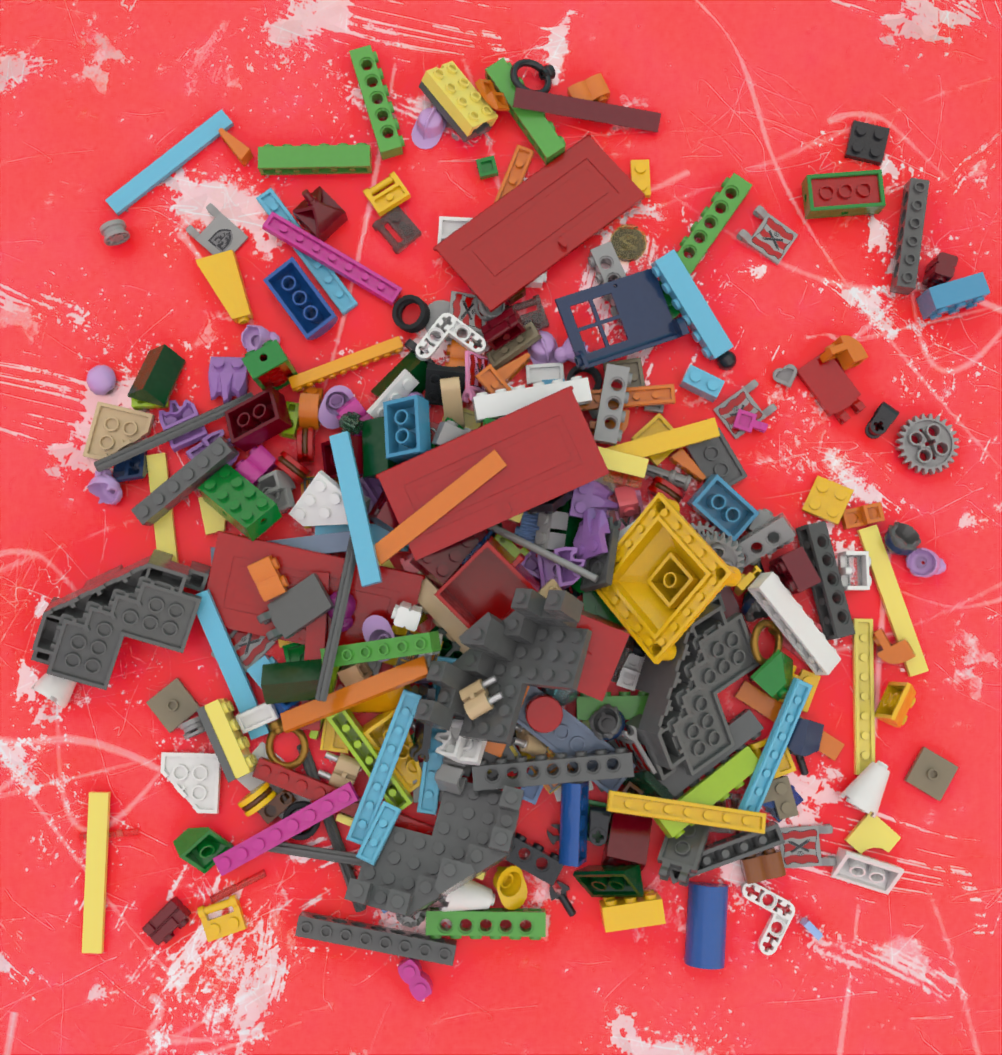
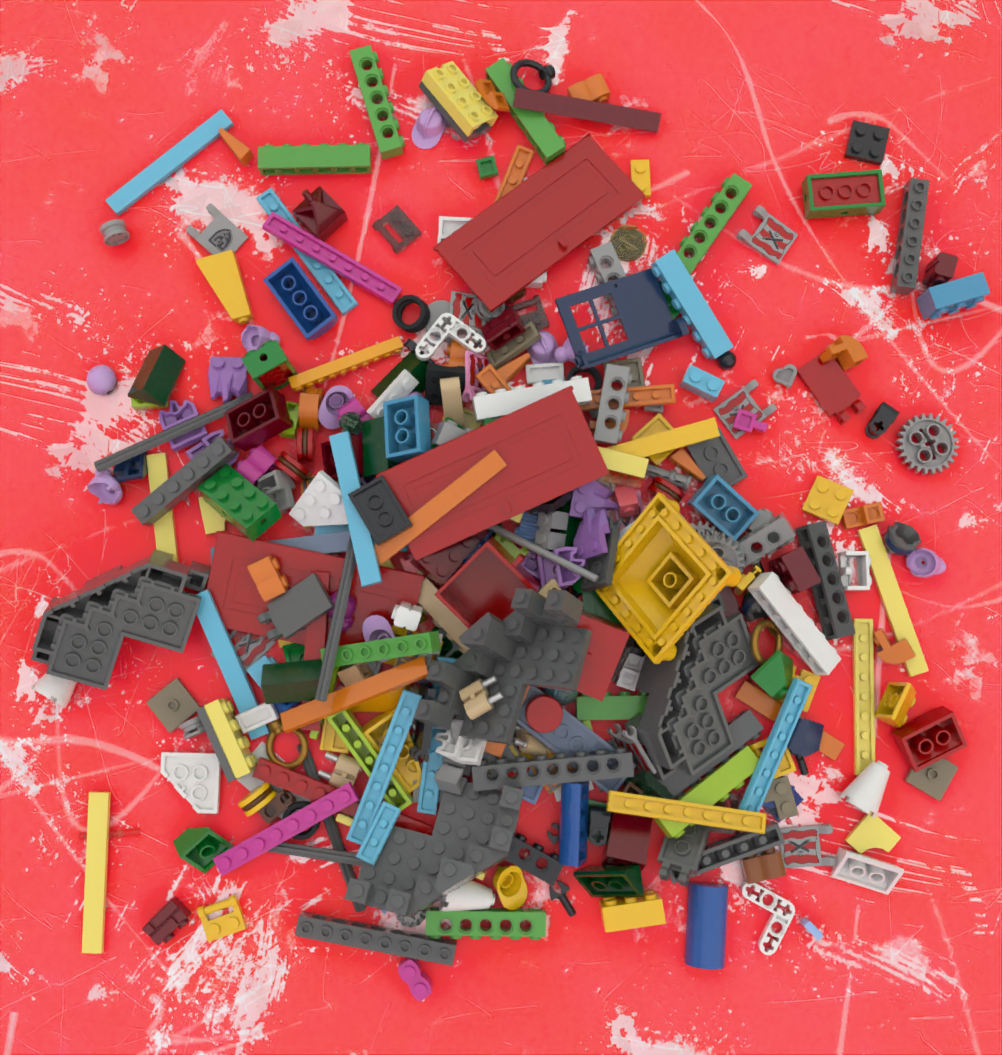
tan plate [83,401,155,460] -> none
clear red bar [210,869,267,903] -> none
yellow plate [362,171,411,217] -> none
dark grey hair [588,704,625,740] -> none
none -> black tile [348,475,413,546]
none -> red slope [891,705,968,772]

